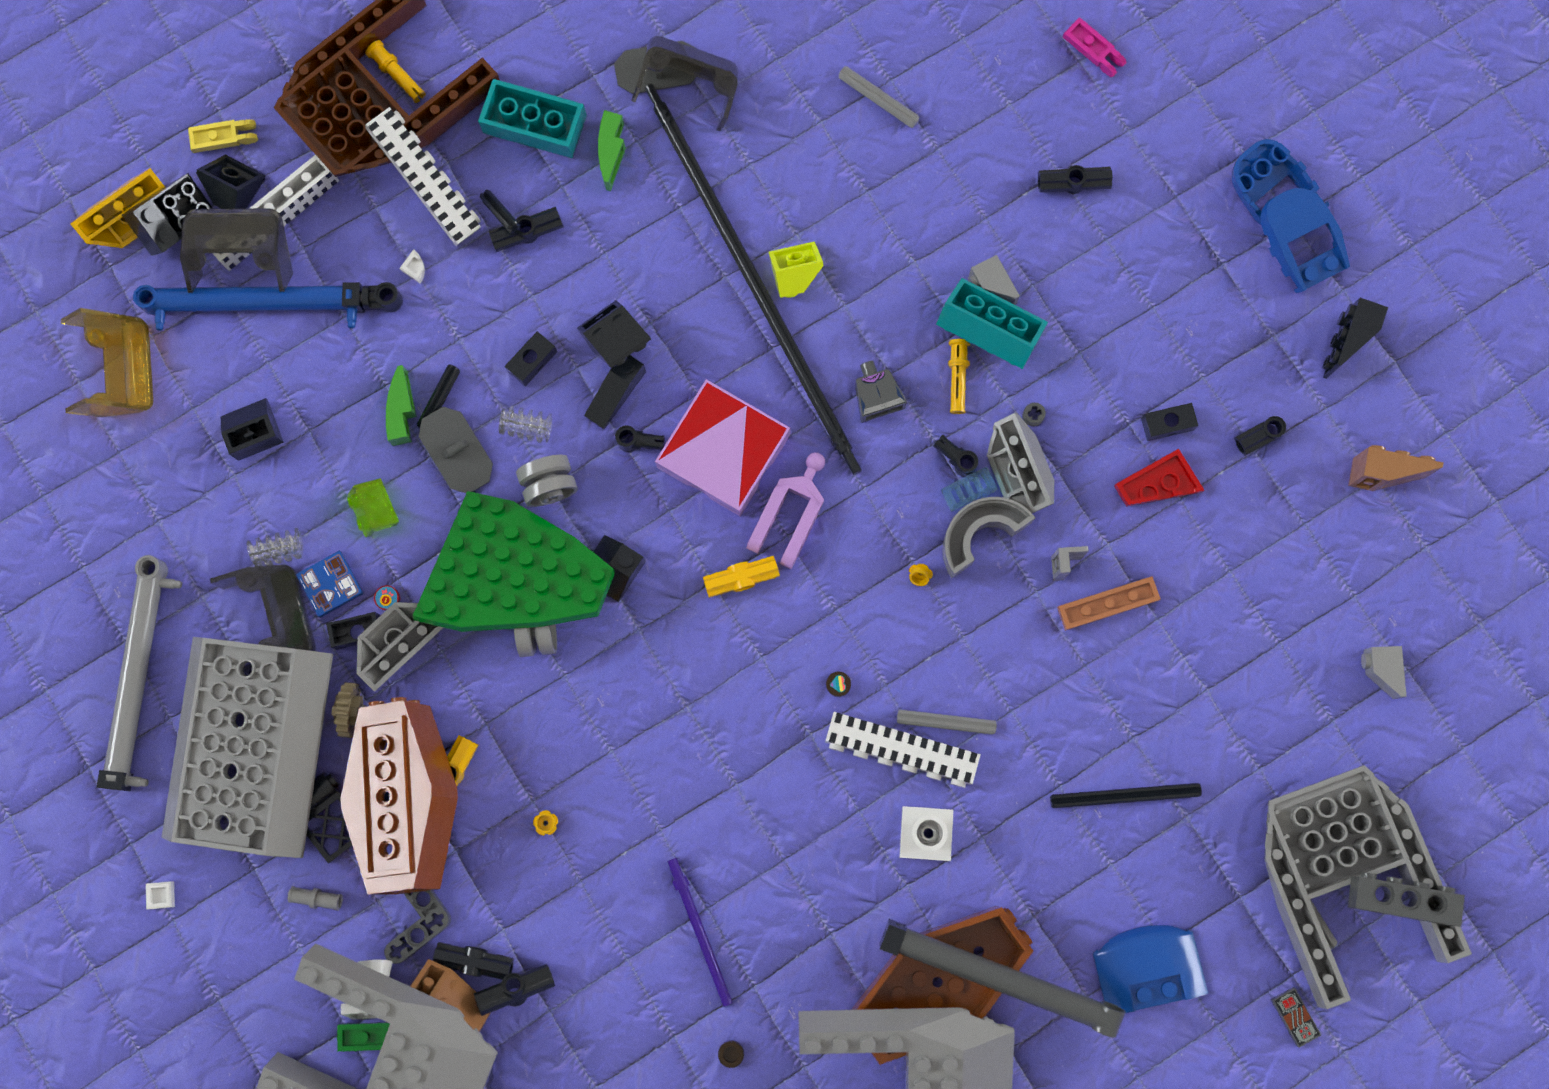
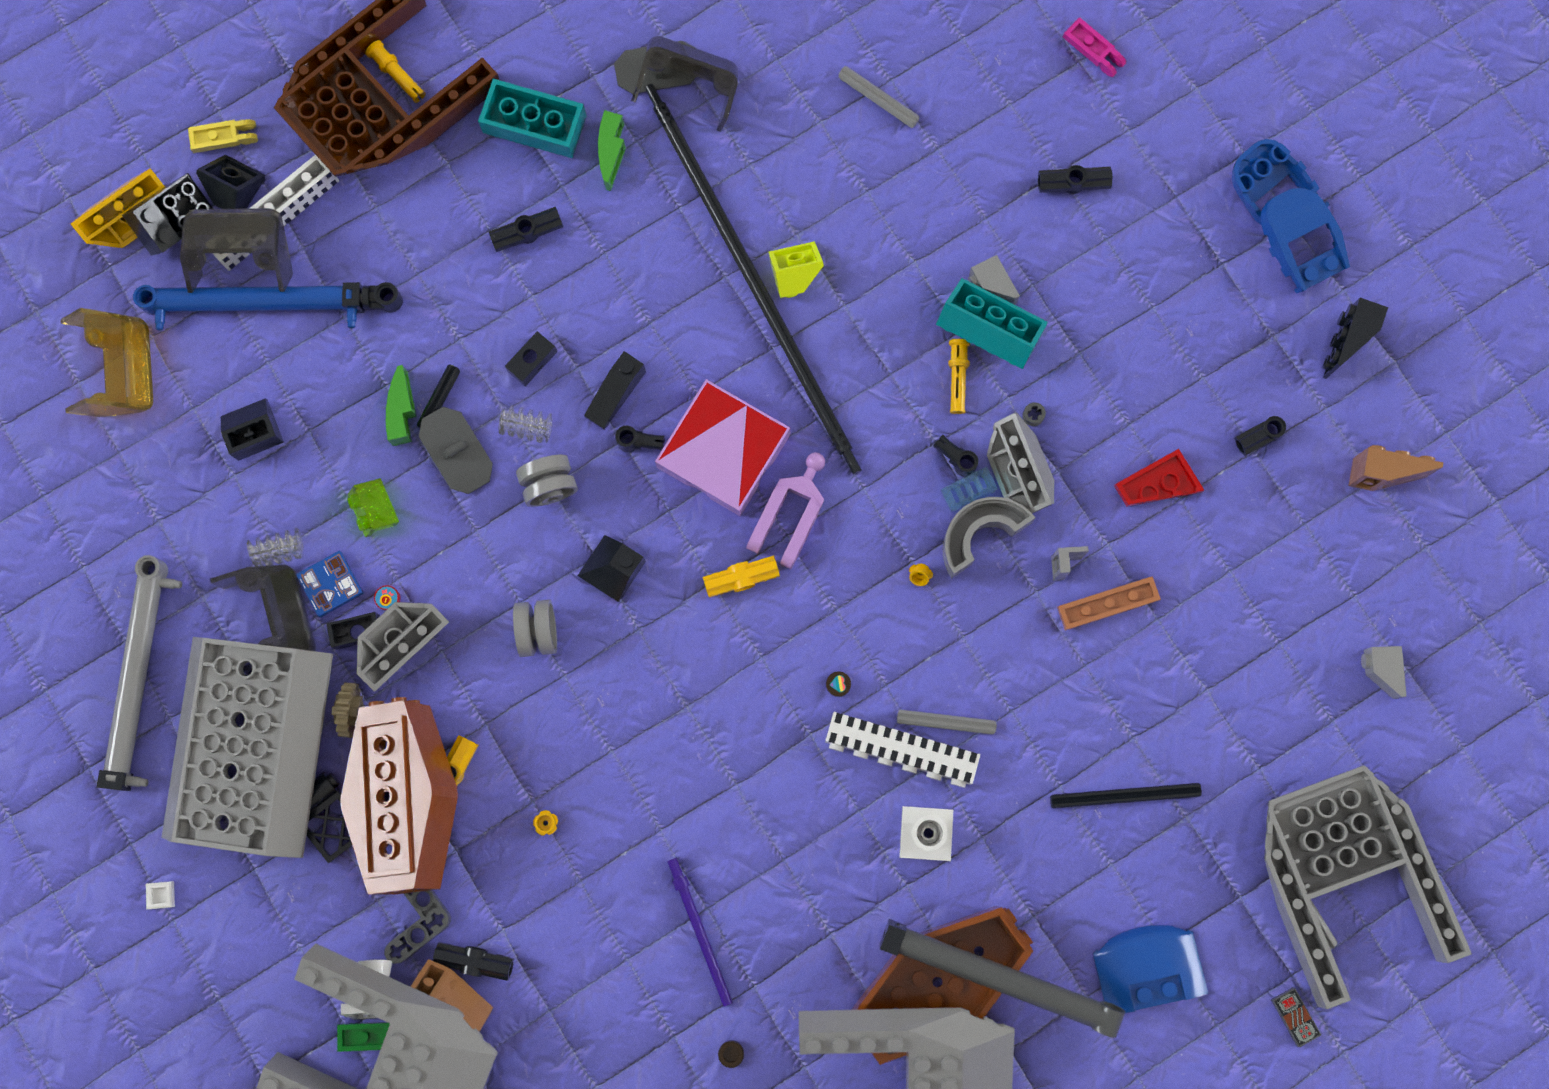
light grey pin [288,886,343,911] -> none
white brick [365,107,481,246] -> none
white tile [399,249,425,283] -> none
green piece [413,491,615,632] -> none
black piece [473,964,555,1016] -> none
black axle [480,190,520,233] -> none
black slope [577,300,651,368] -> none
dark grey torso [855,361,907,423] -> none
black piece [1141,403,1199,441] -> none
dark grey brick [1348,872,1465,927] -> none

